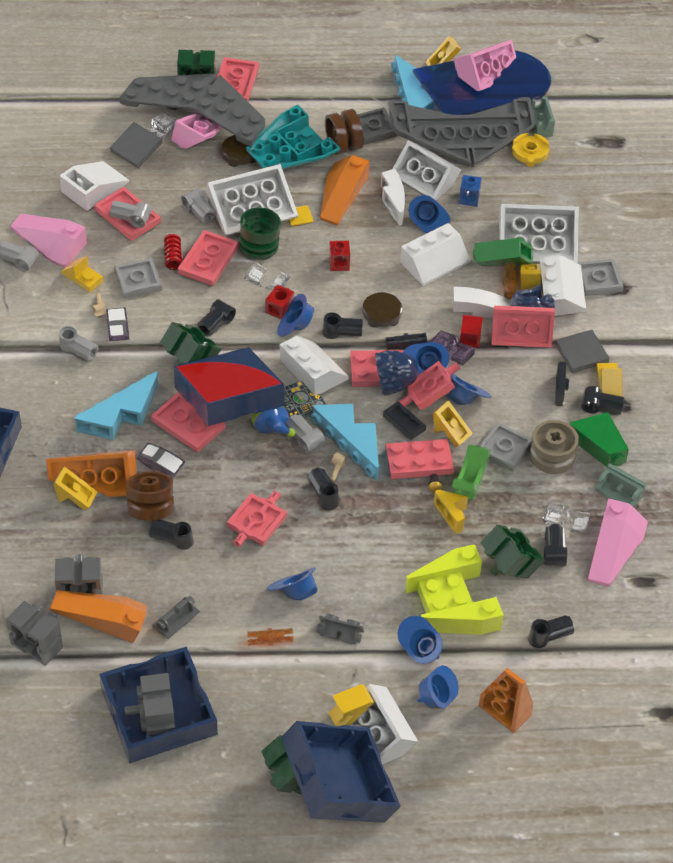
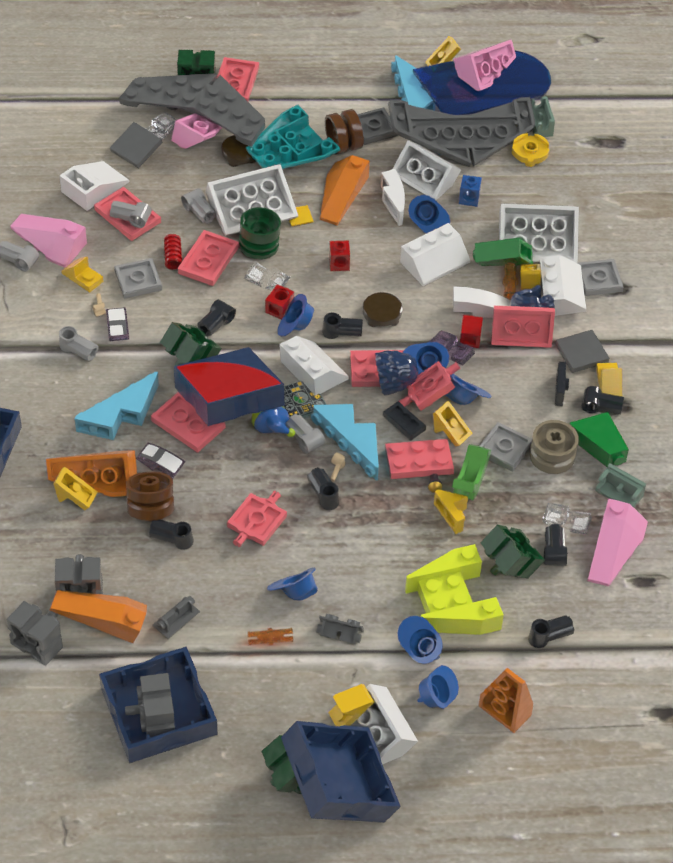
black pin [386,332,427,350] -> none

